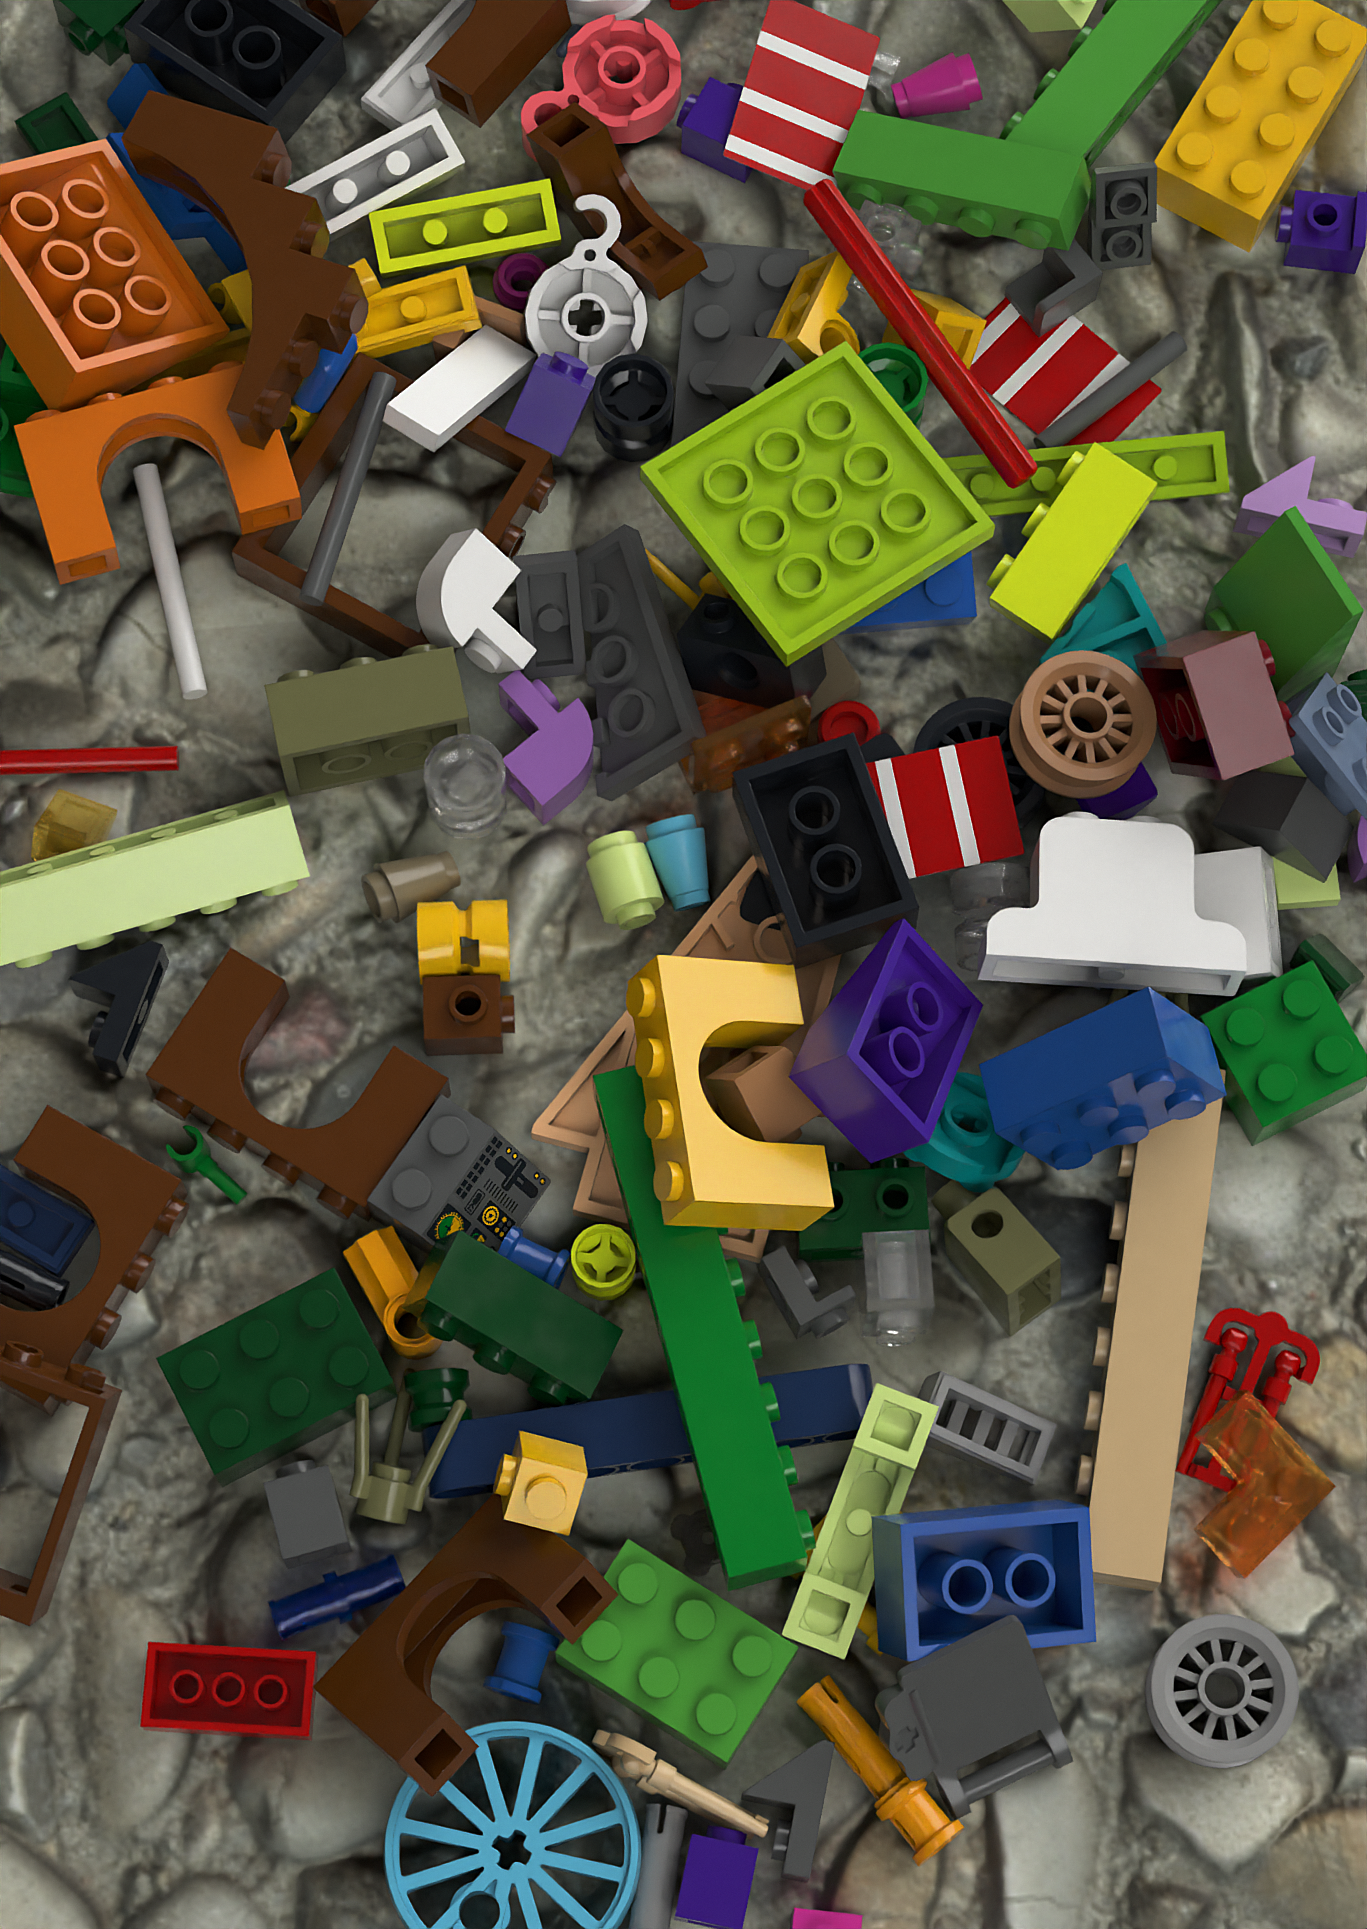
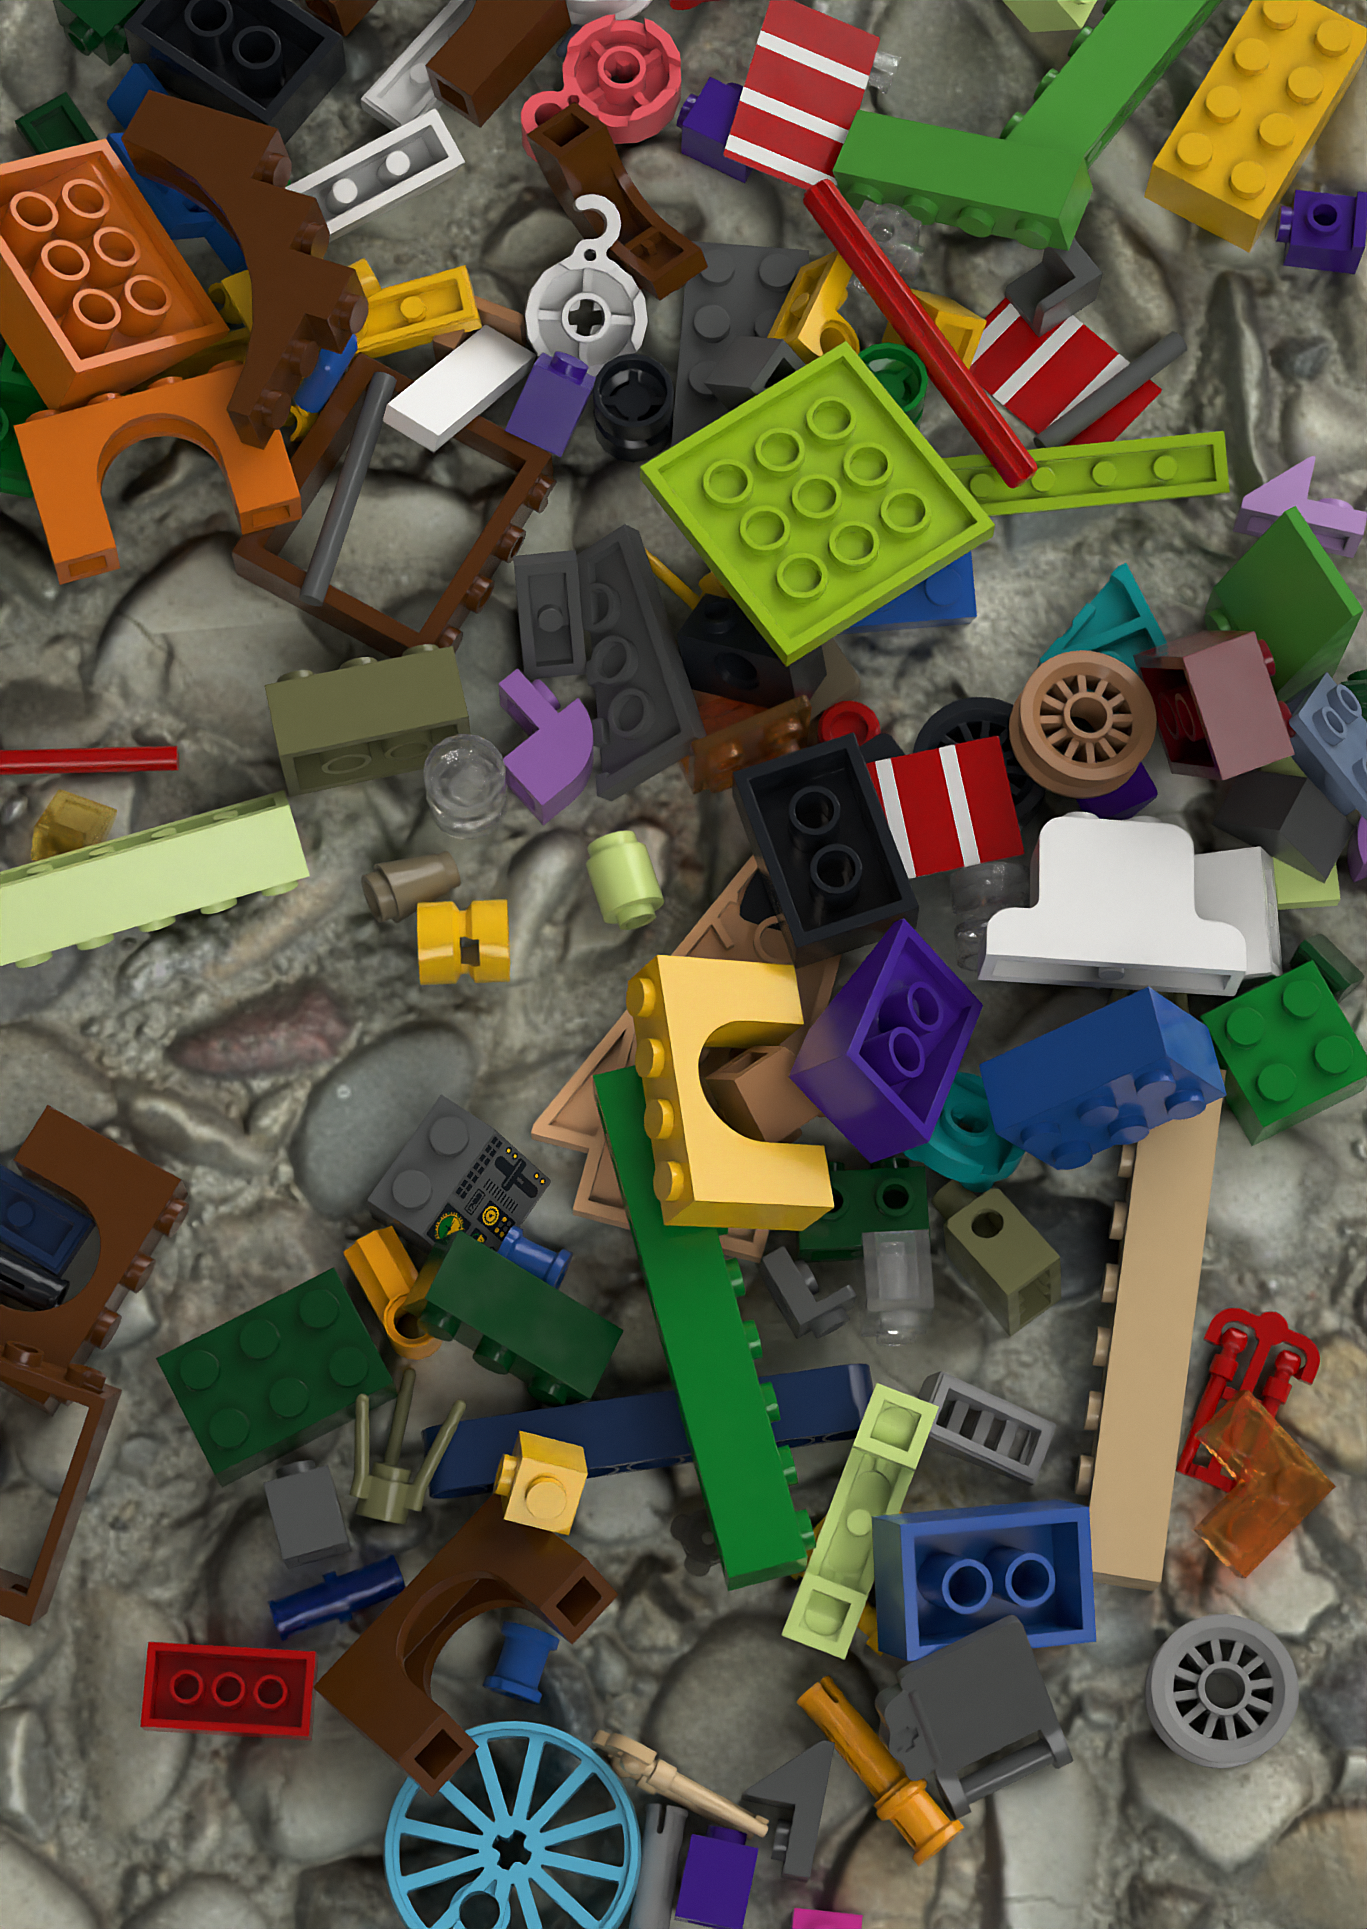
black slope [68,940,169,1078] -> none
white bar [133,463,208,700] -> none
reddish brown arch [145,948,451,1222] -> none
green hand [166,1125,248,1205] -> none
neon yellow brick [369,178,561,279] -> none
dark green wheel [404,1368,473,1433] -> none
white brick [416,528,537,674] -> none
reddish brown brick [423,975,515,1056] -> none
magenta plate [493,253,549,313] -> none
bright green brick [555,1539,799,1770] -> none
neon yellow wheel [571,1224,636,1301] -> none
medium azure cone [644,814,711,912] -> none
dark pink cone [890,52,983,119] -> none
neon yellow brick [986,442,1158,646] -> none
dark grey slope [1087,162,1157,270] -> none

